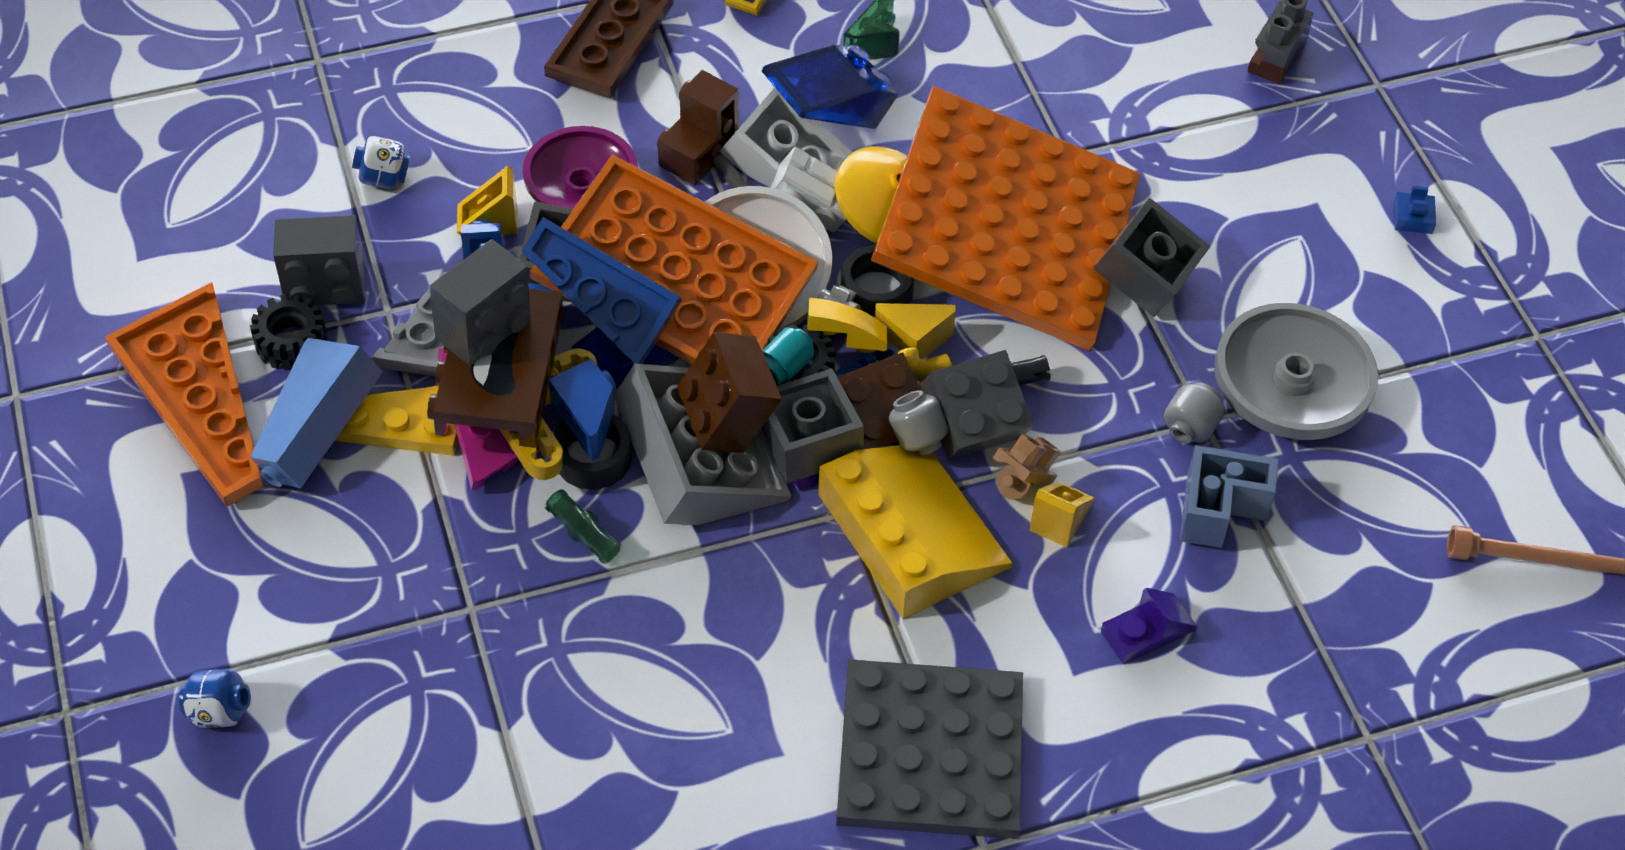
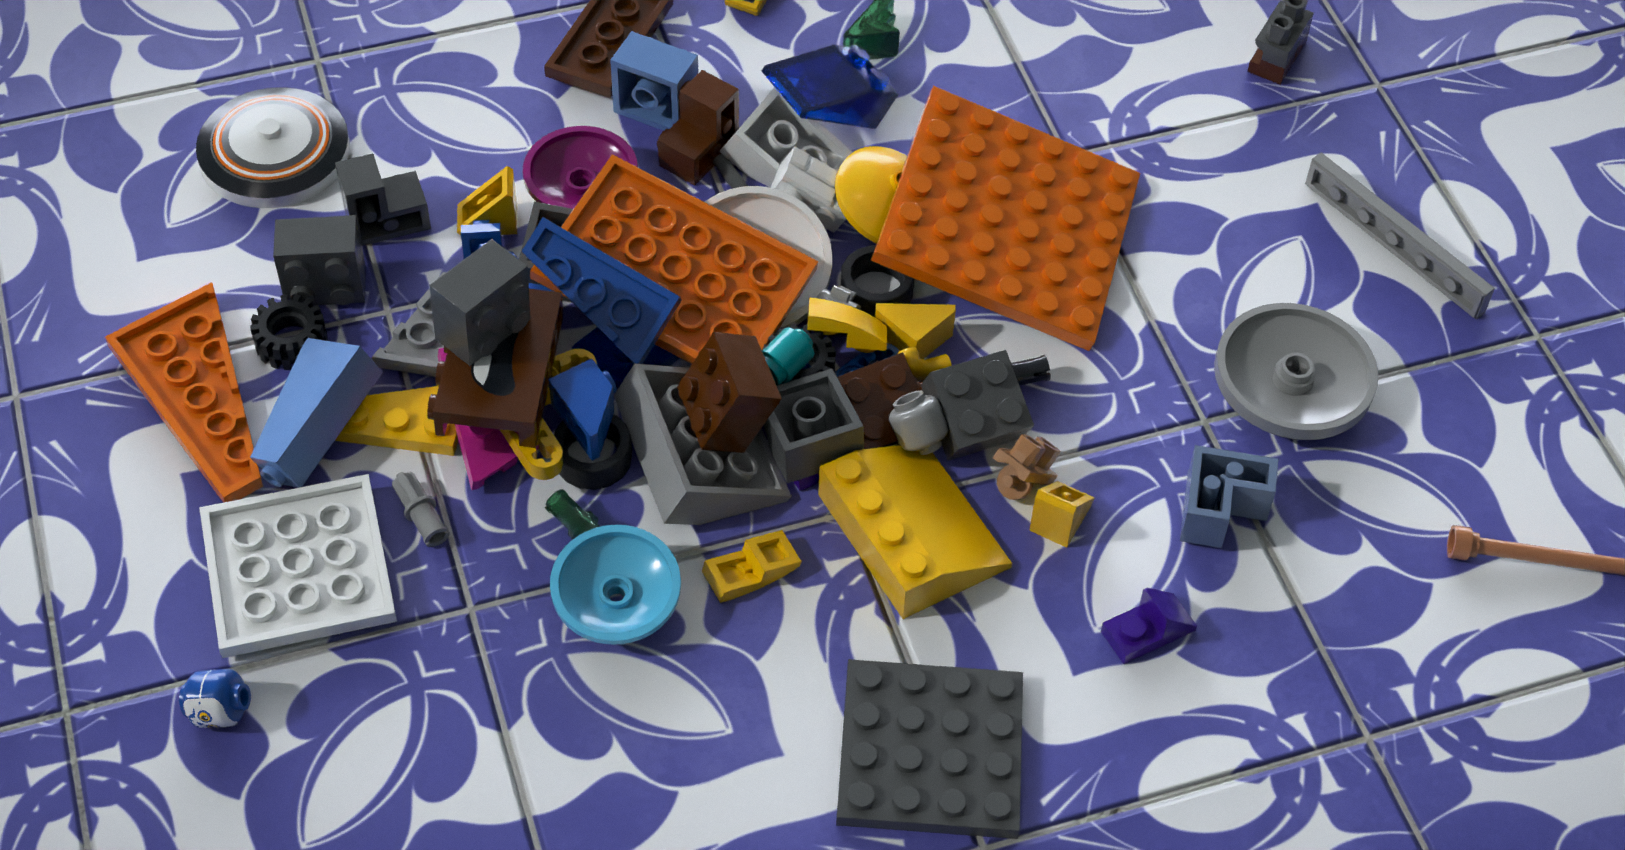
head [352,136,410,190] -> none
dark grey brick [1093,197,1211,317] -> none
light grey head [1164,382,1225,444] -> none
blue tile [1394,186,1436,234] -> none
none -> dish [196,87,350,208]
none -> white plate [199,474,397,658]
none -> dark grey brick [335,154,431,246]
none -> light grey axle [392,471,450,547]
none -> medium azure dish [550,525,681,645]
none -> medium blue brick [610,31,698,131]
none -> yellow slope [701,530,802,603]
none -> light grey tile [1305,152,1495,320]

